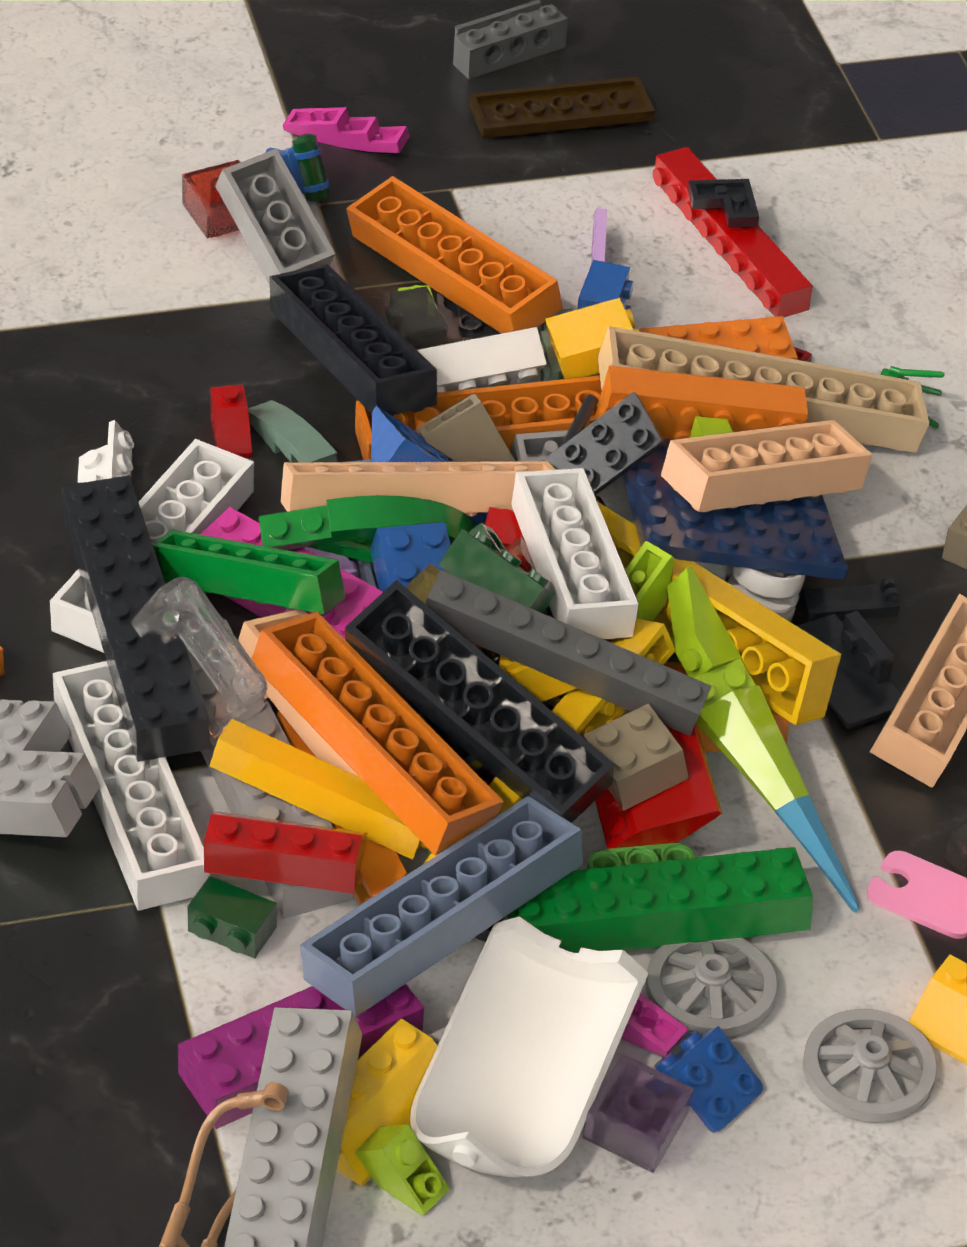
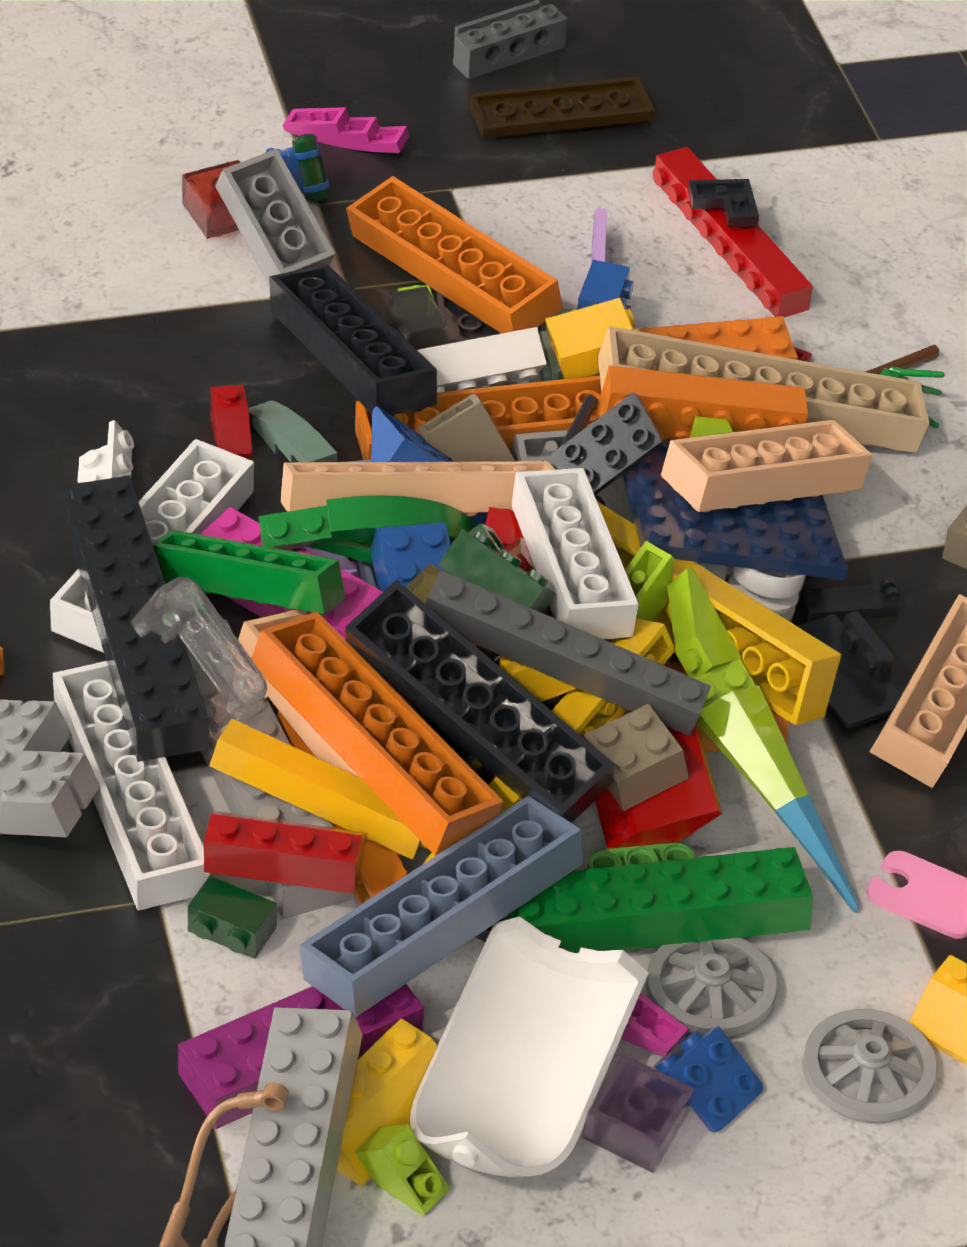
none -> reddish brown bar [865,345,939,375]

